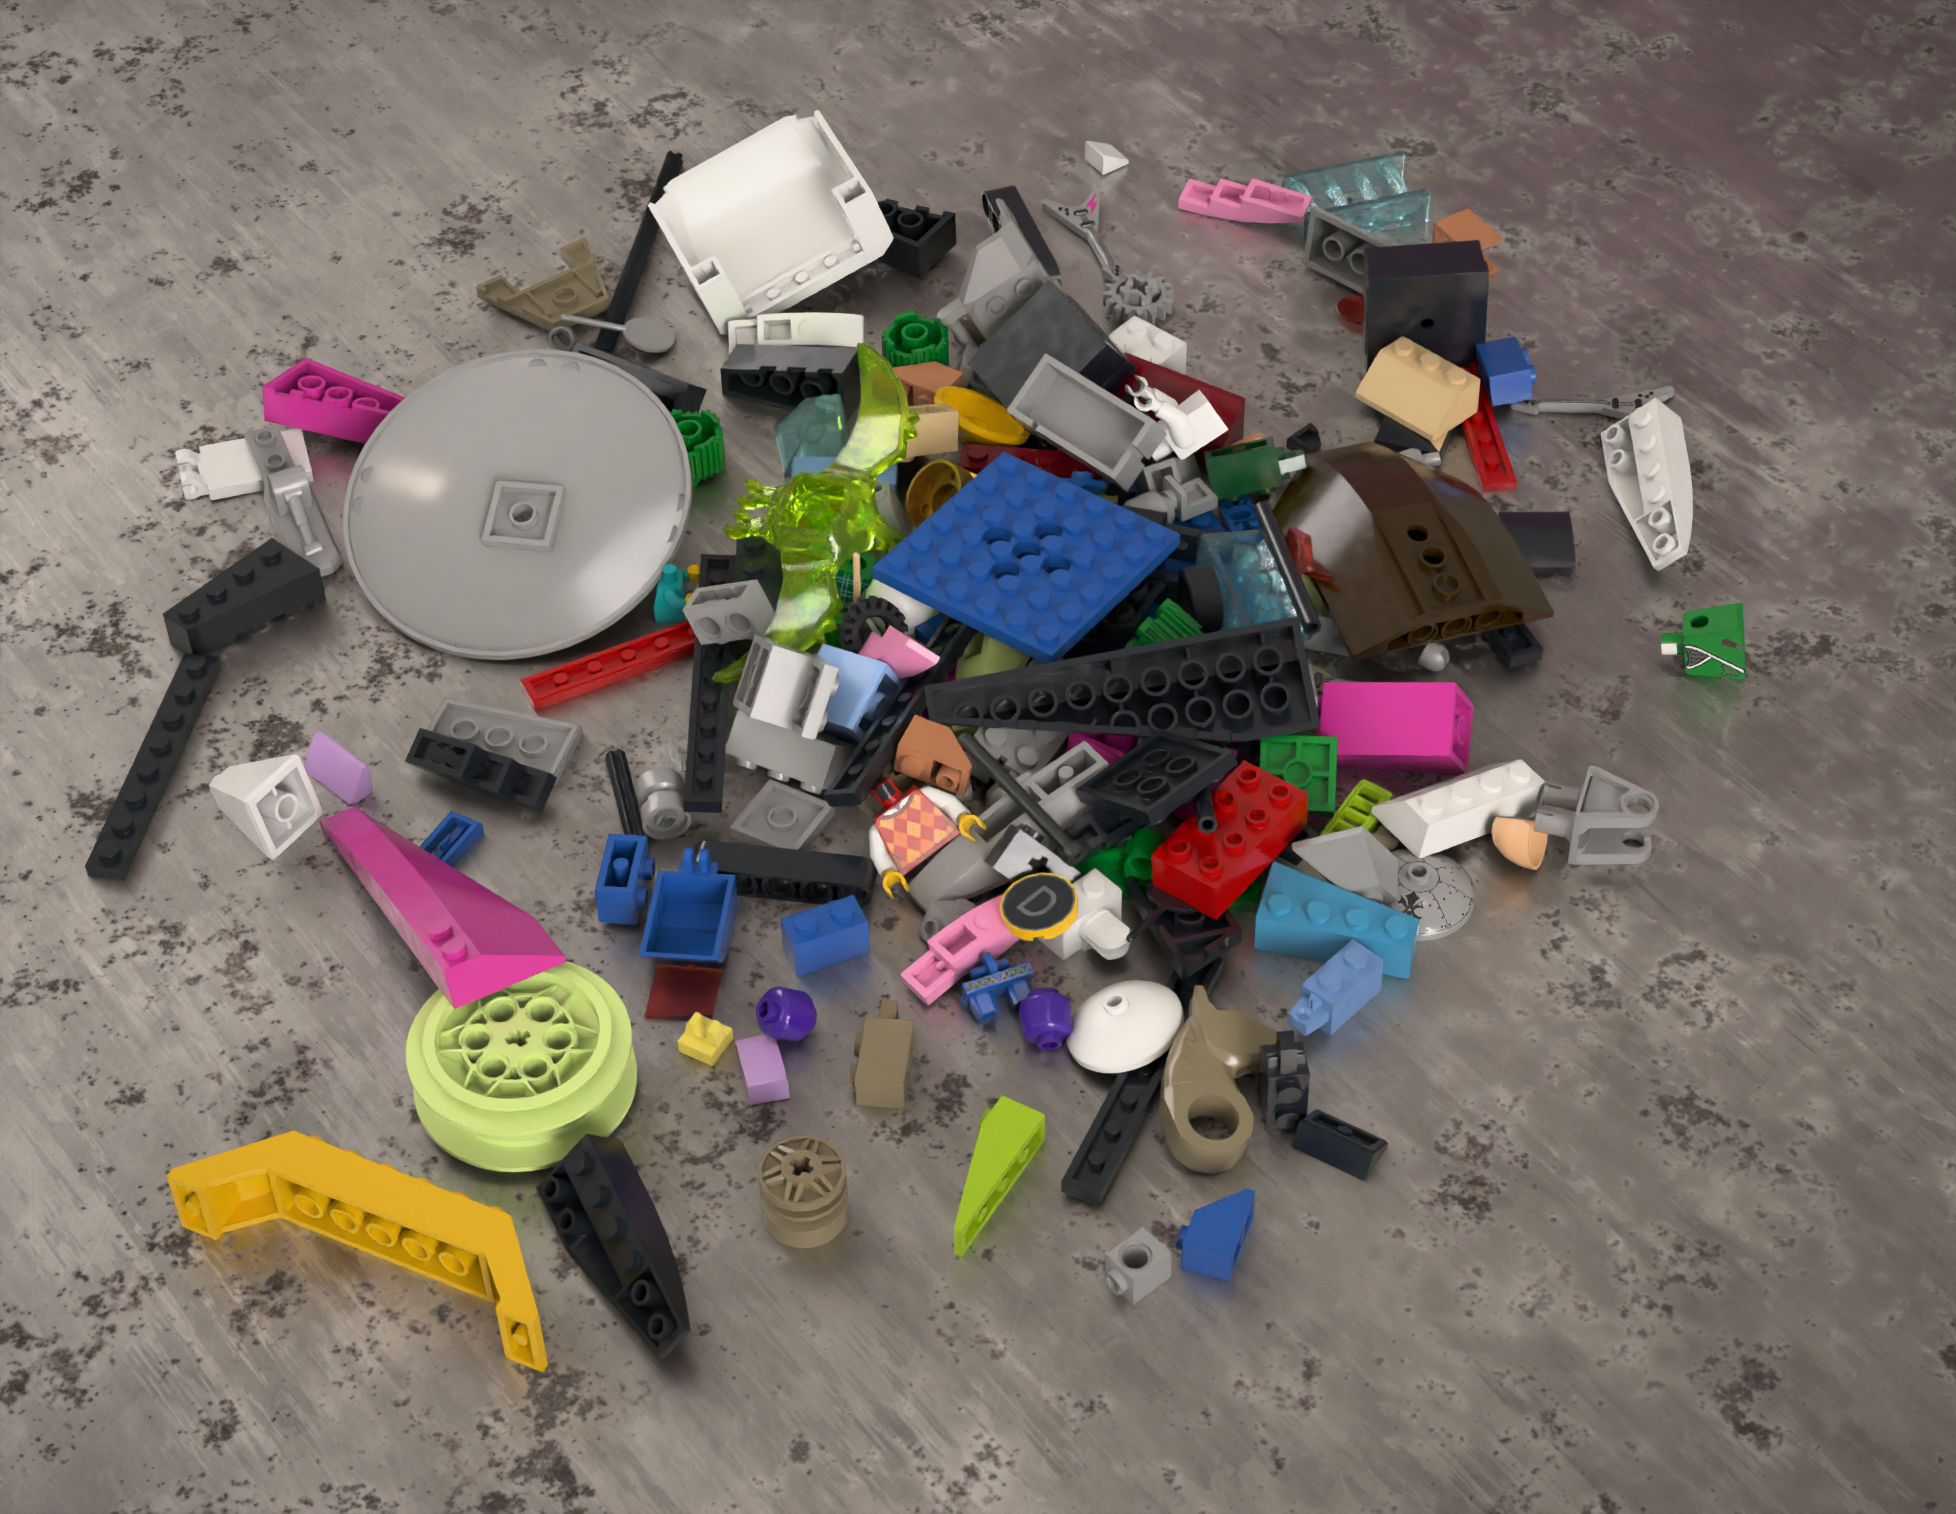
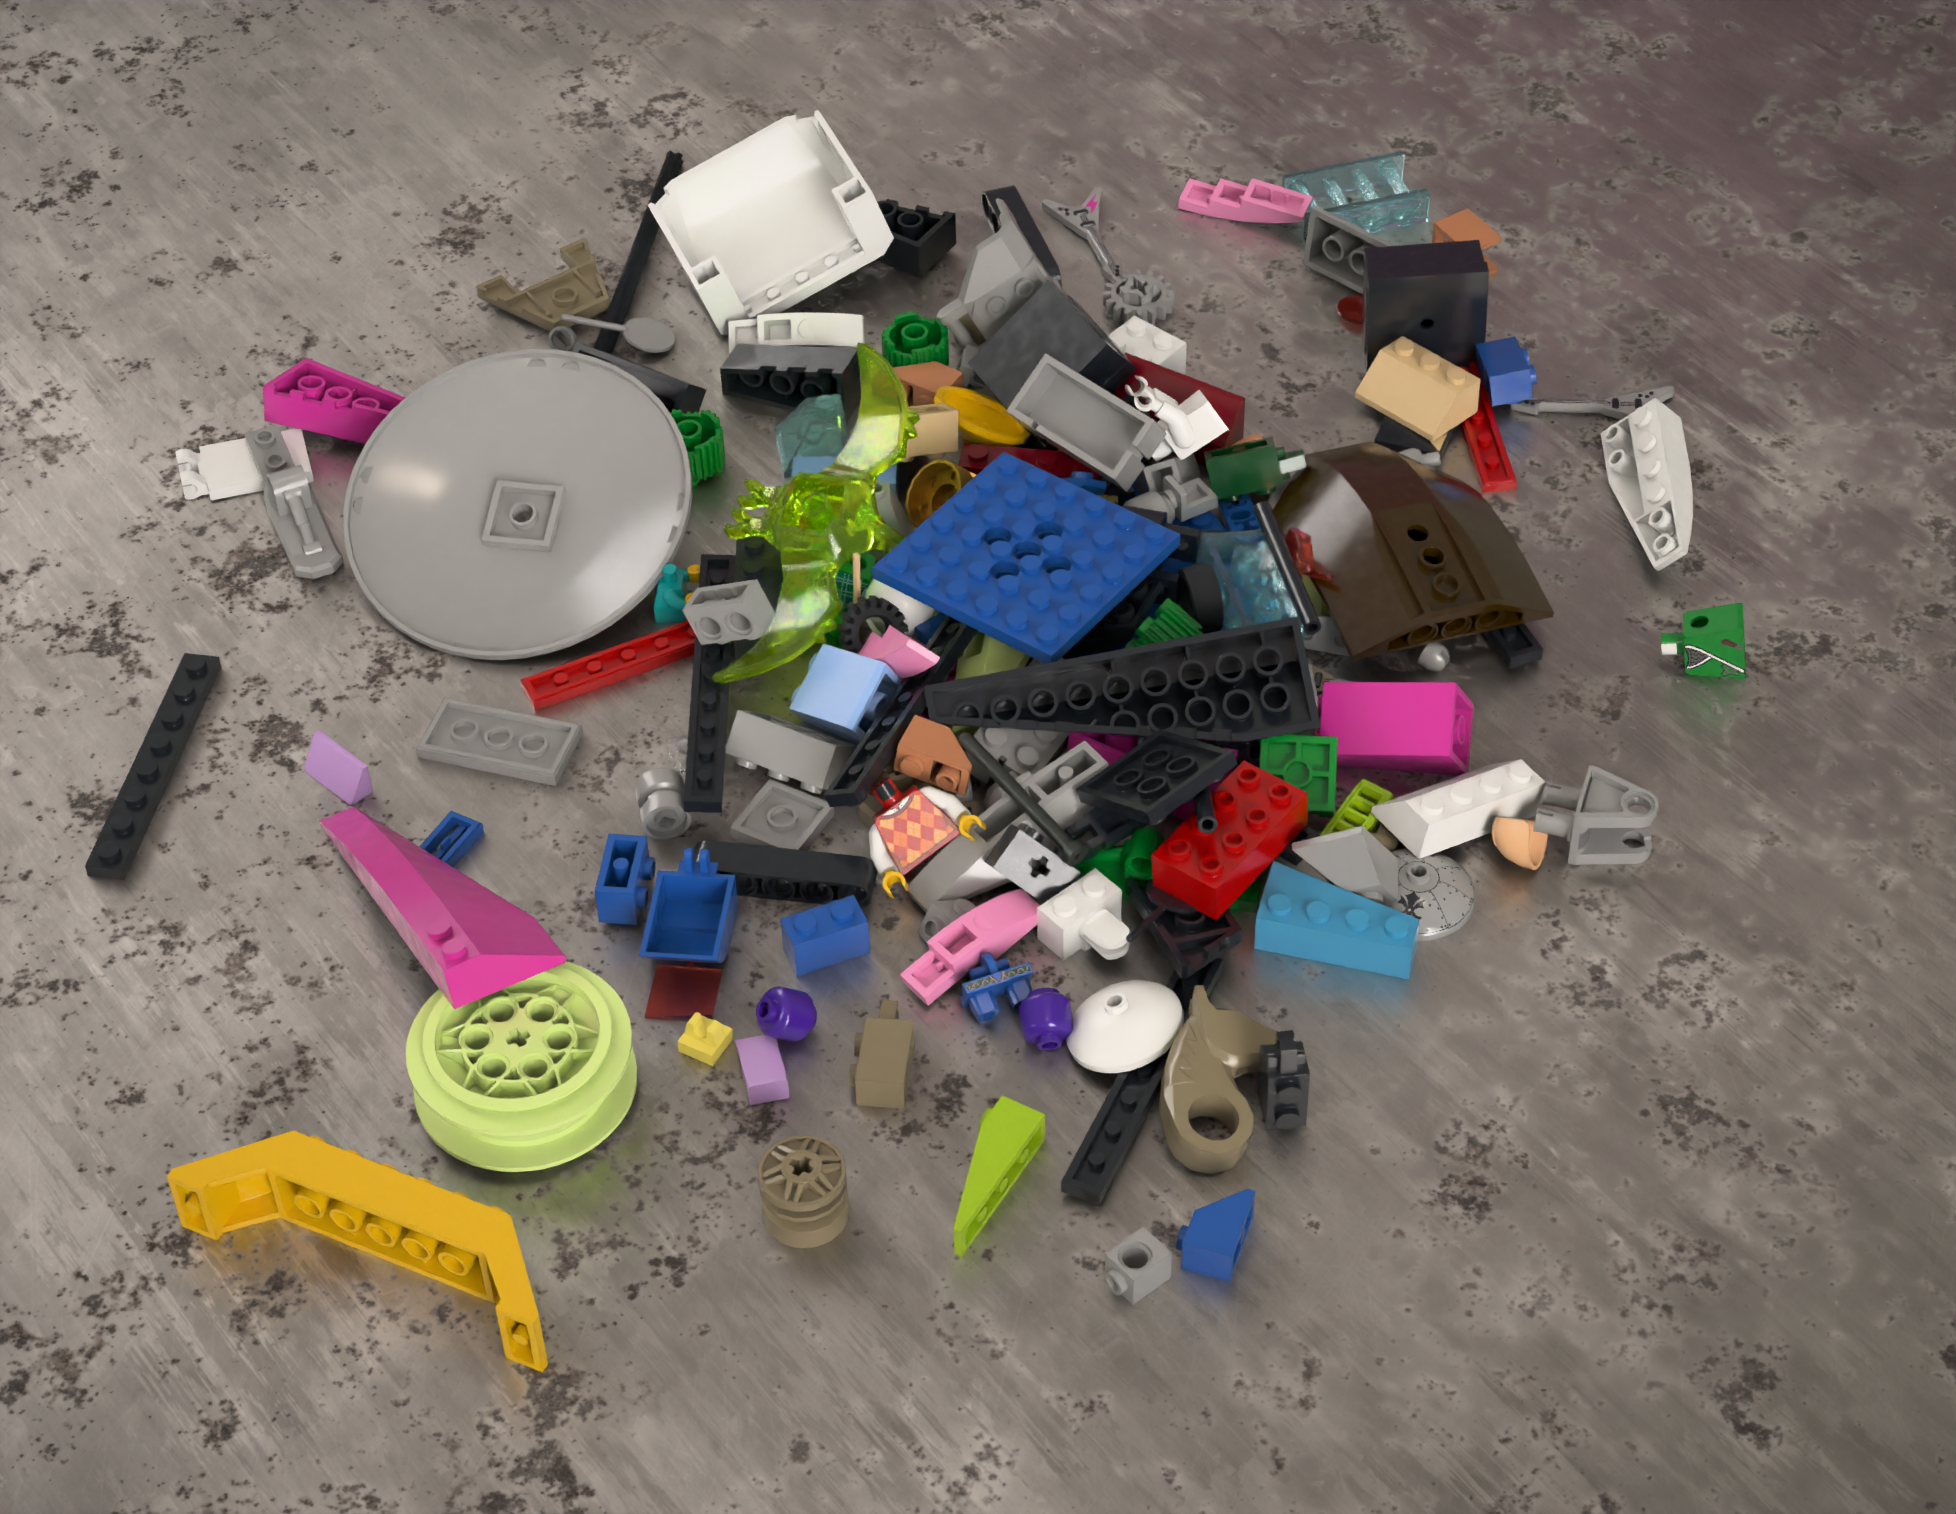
black wedge [163,538,326,655] -> none
white slope [209,754,324,860] -> none
black slope [405,728,557,812] -> none
black wedge [536,1133,691,1359] -> none
black axle [606,749,650,857] -> none
bracket [732,634,840,740] -> none
tile [1000,873,1079,941] -> none
white slope [1085,141,1129,175] -> none
black tile [1286,423,1321,456] -> none
medium blue hinge [1287,939,1384,1036] -> none
black slope [1292,1109,1388,1179] -> none
black slope [1498,512,1576,573] -> none

